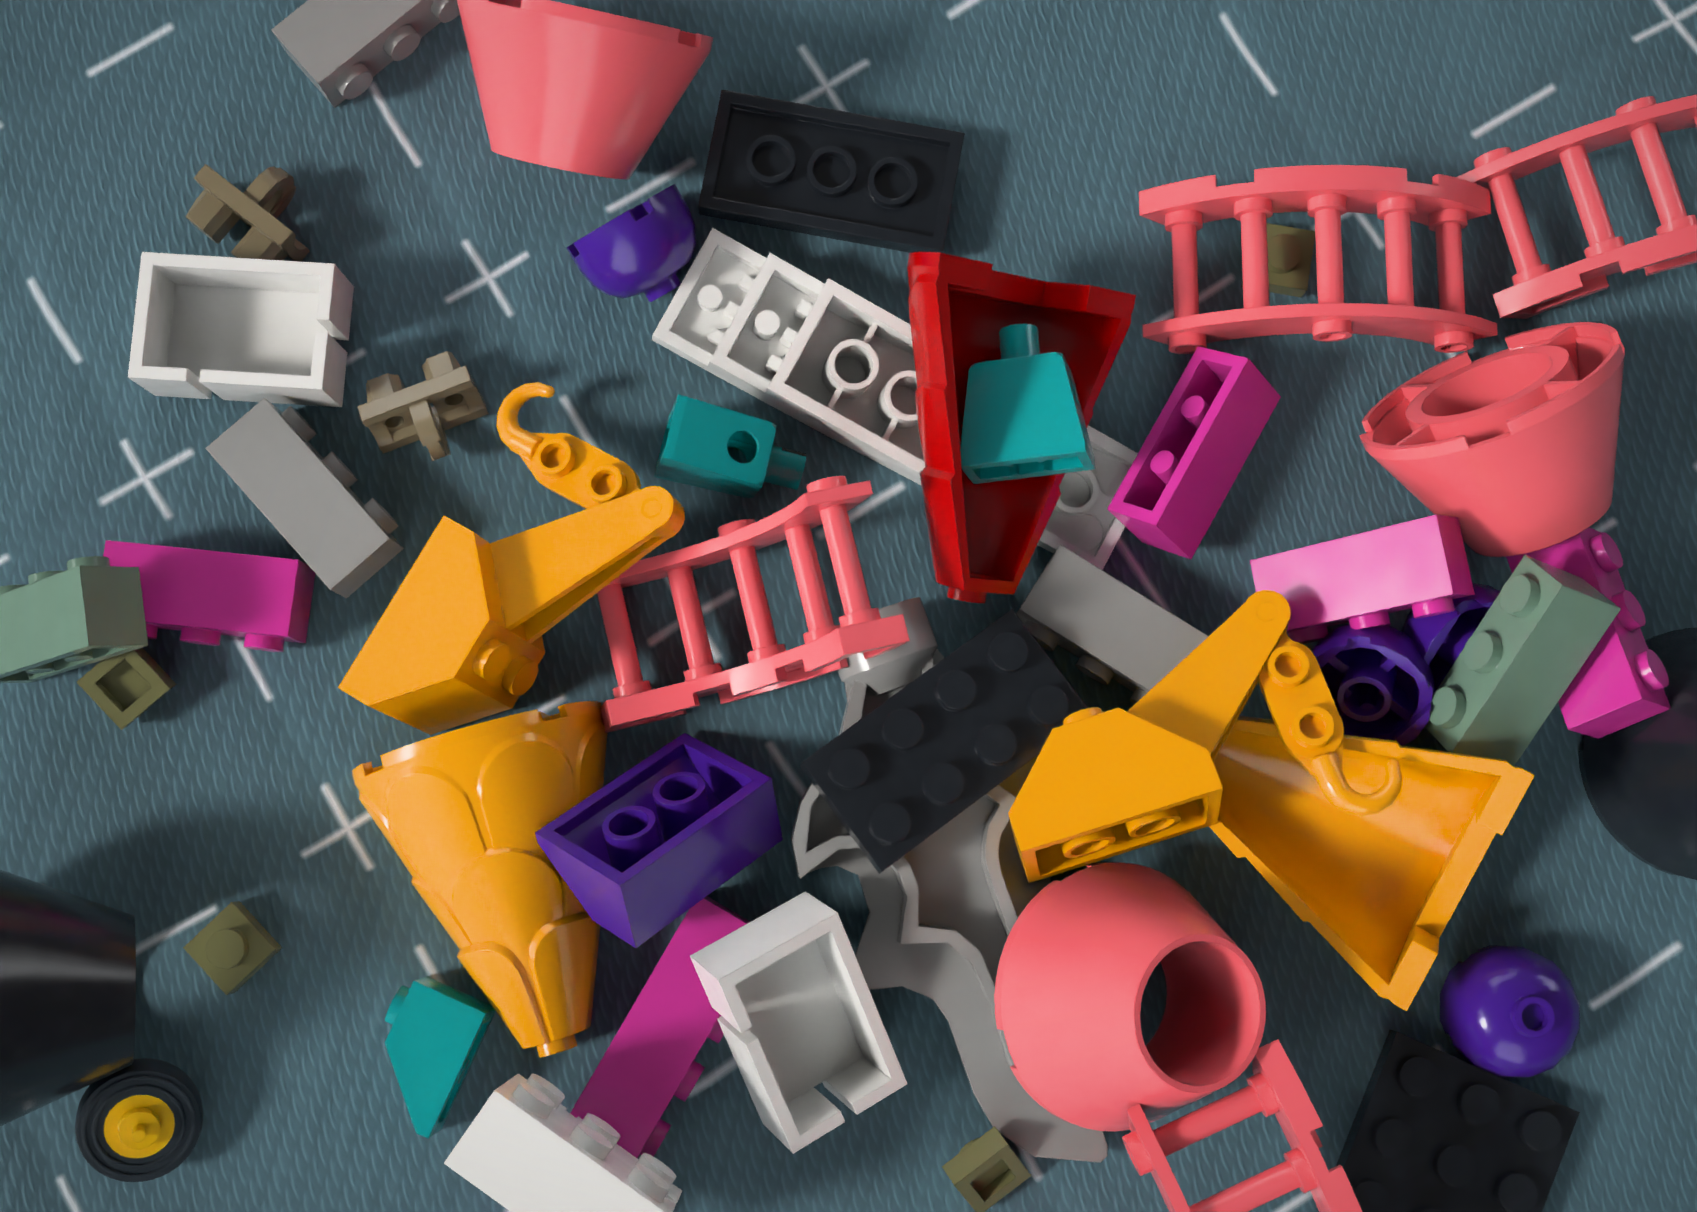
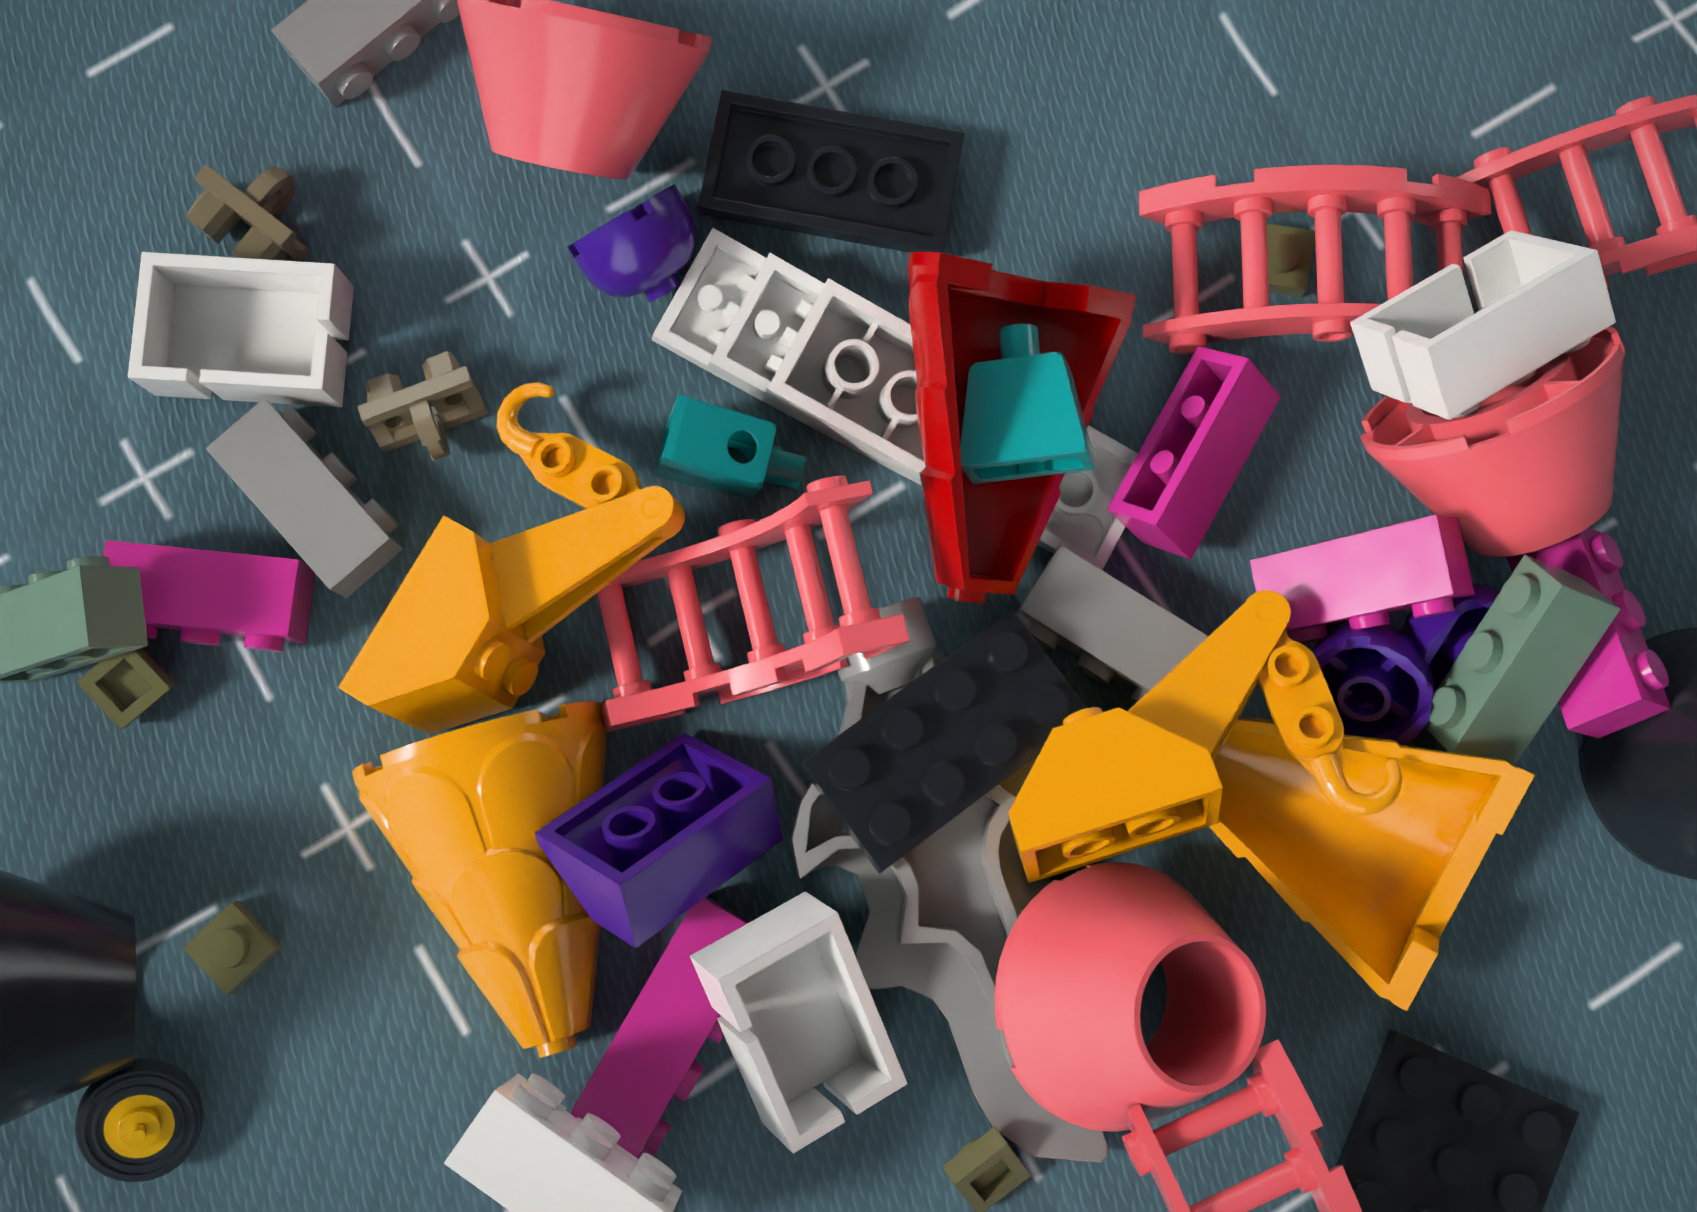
teal slope [385,976,496,1139] -> none
dark purple cylinder [1440,945,1580,1077] -> none
none -> white piece [1350,230,1616,420]

